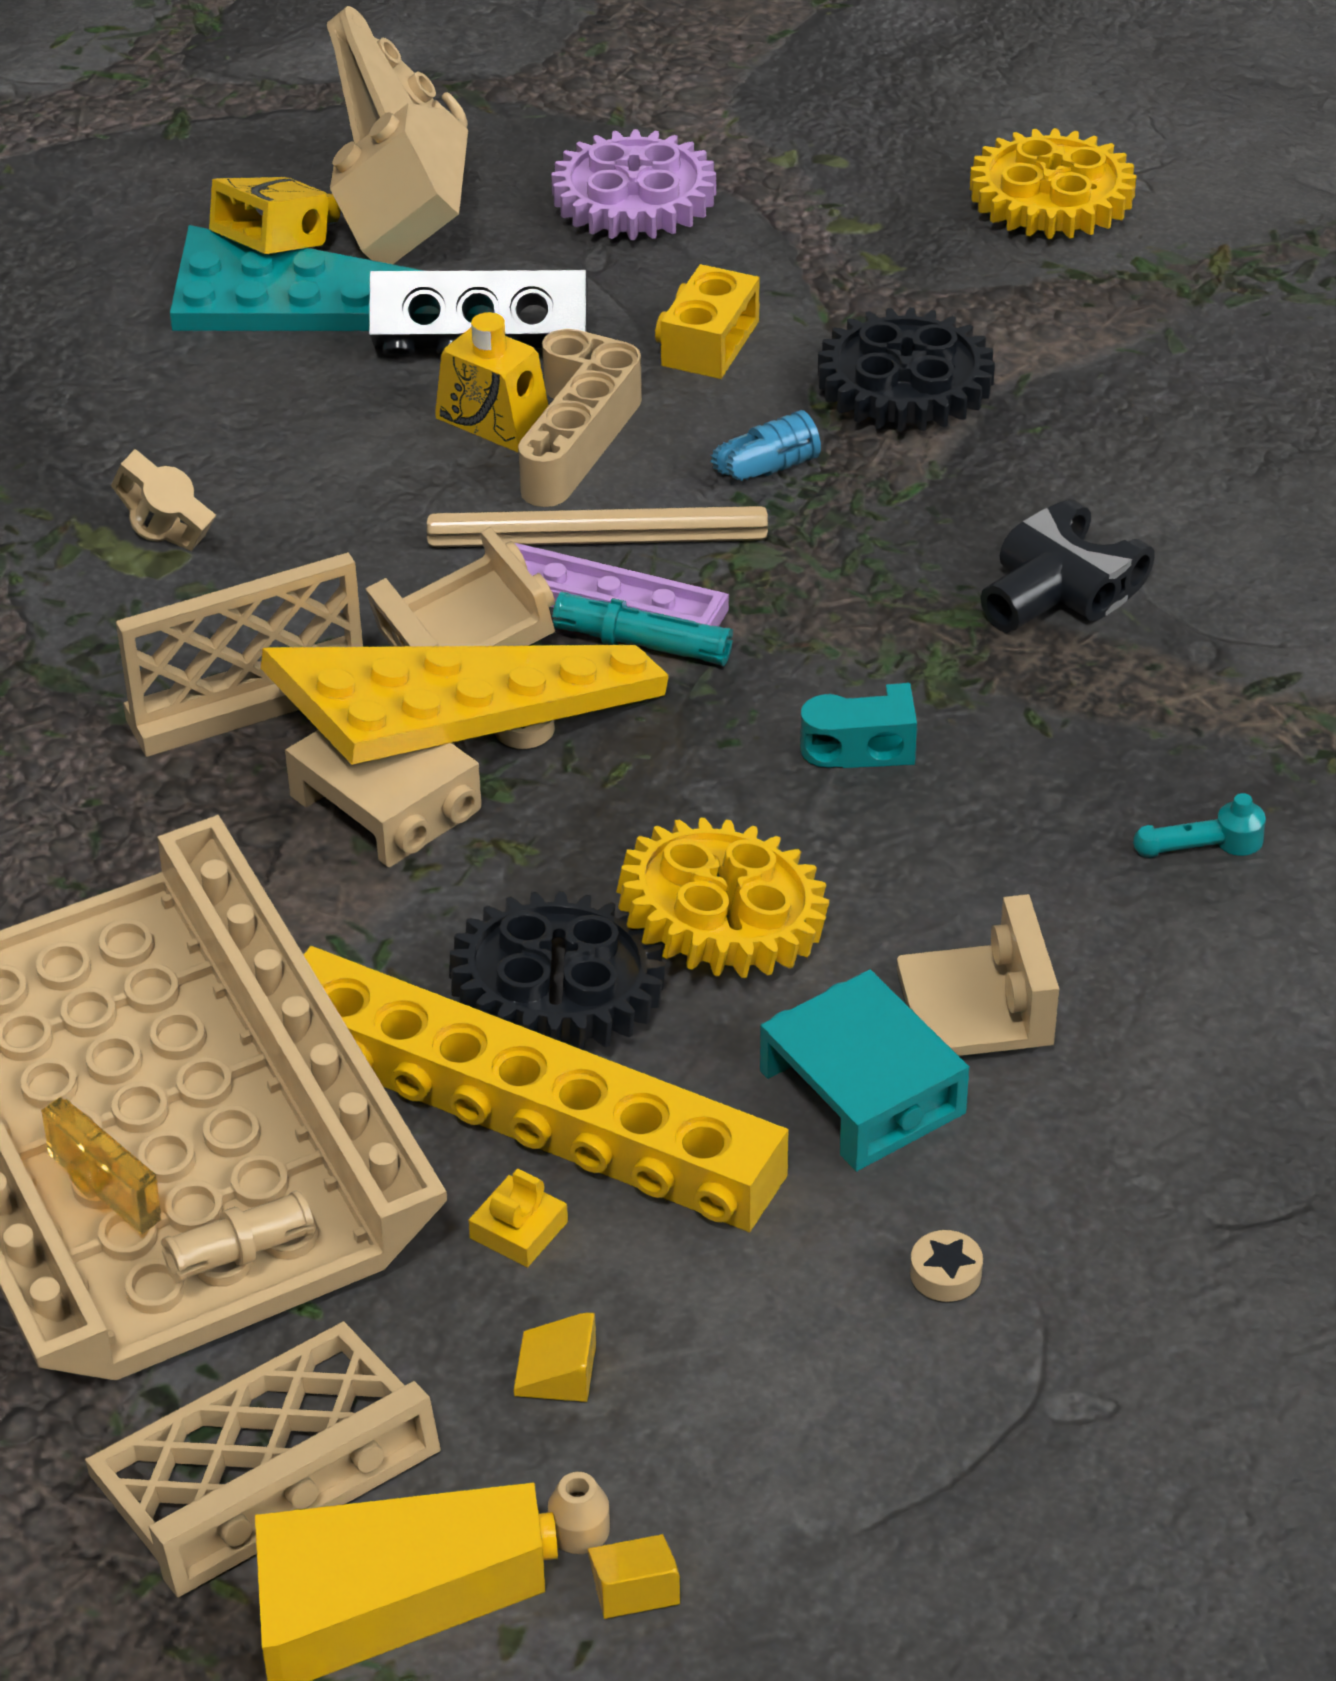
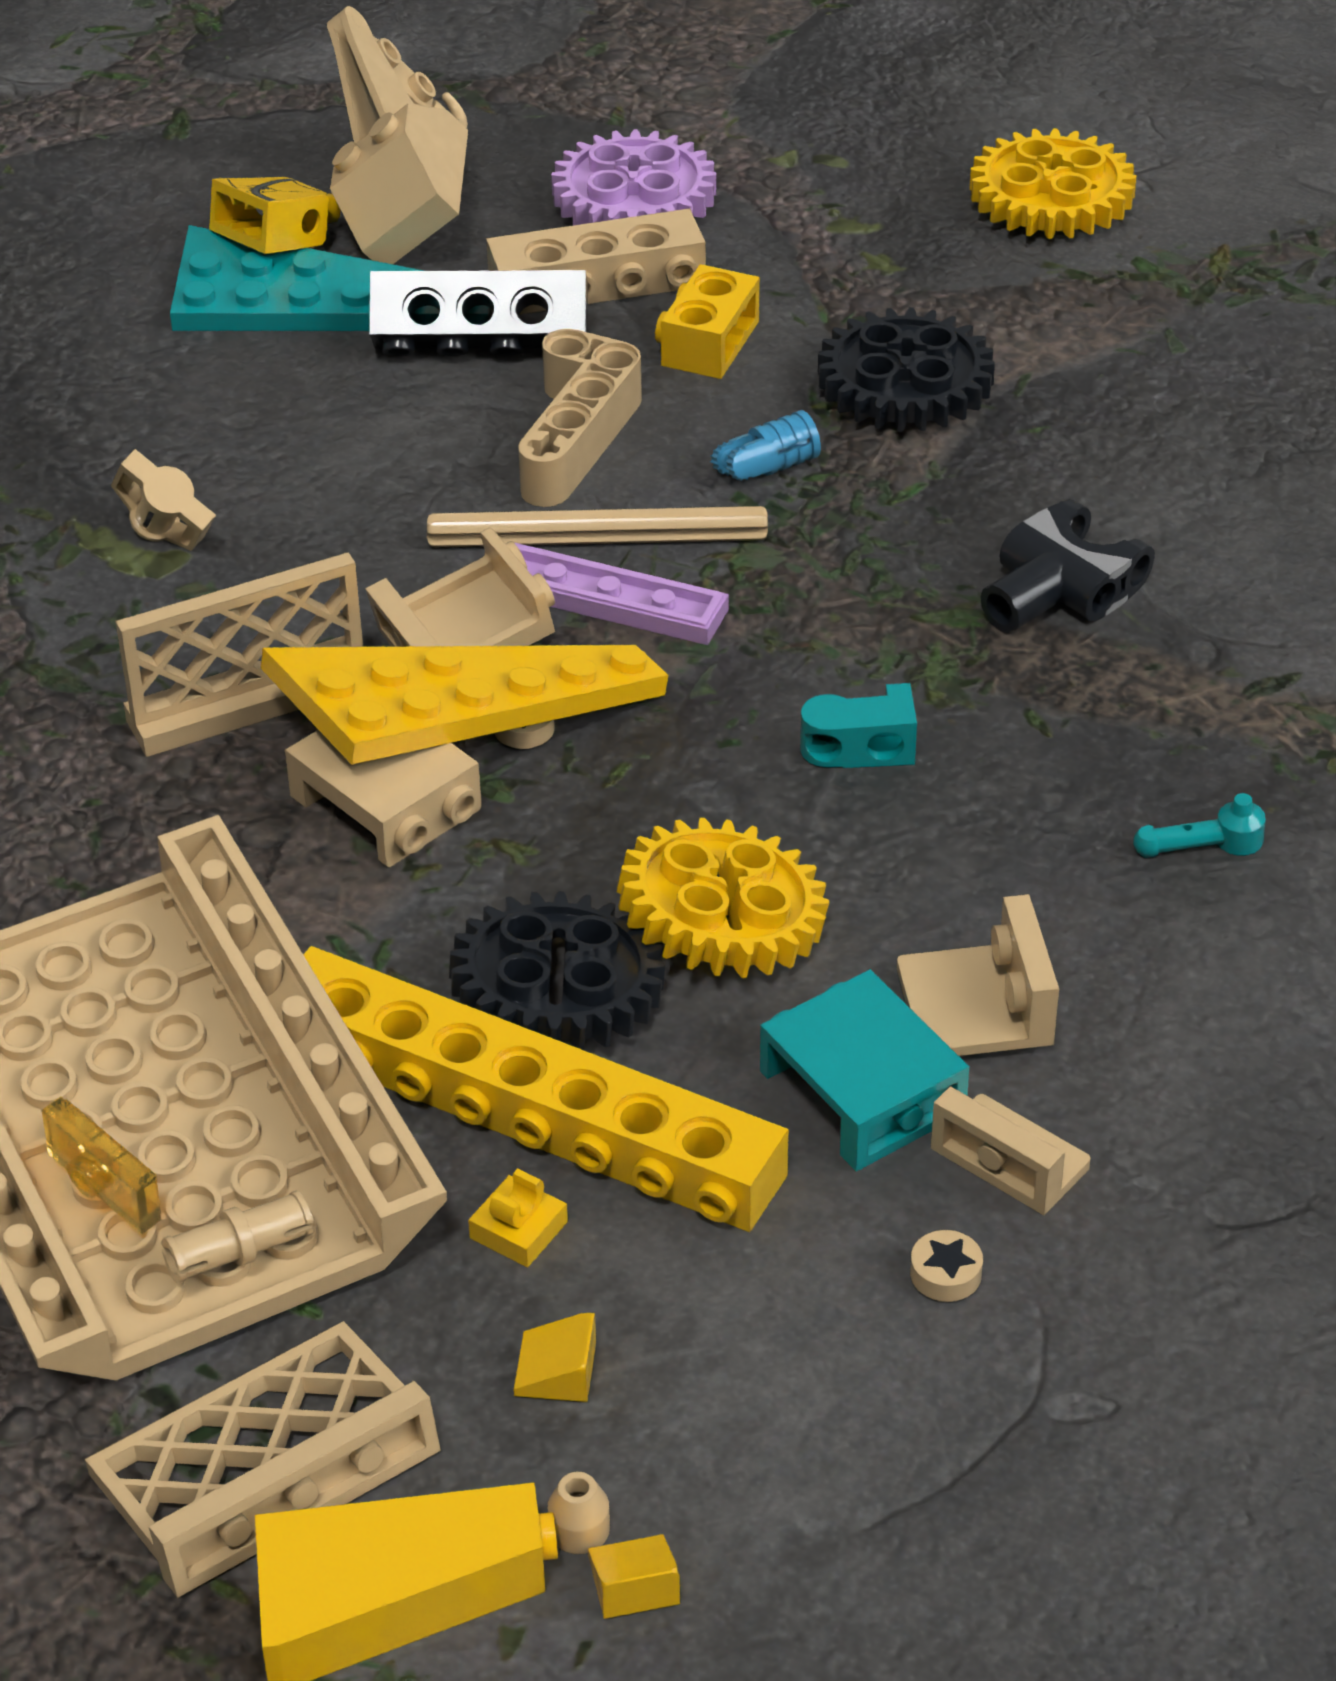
yellow torso [435,312,549,453] -> none
teal pin [552,591,733,666] -> none
none -> tan brick [486,208,706,314]
none -> tan panel [931,1086,1091,1215]

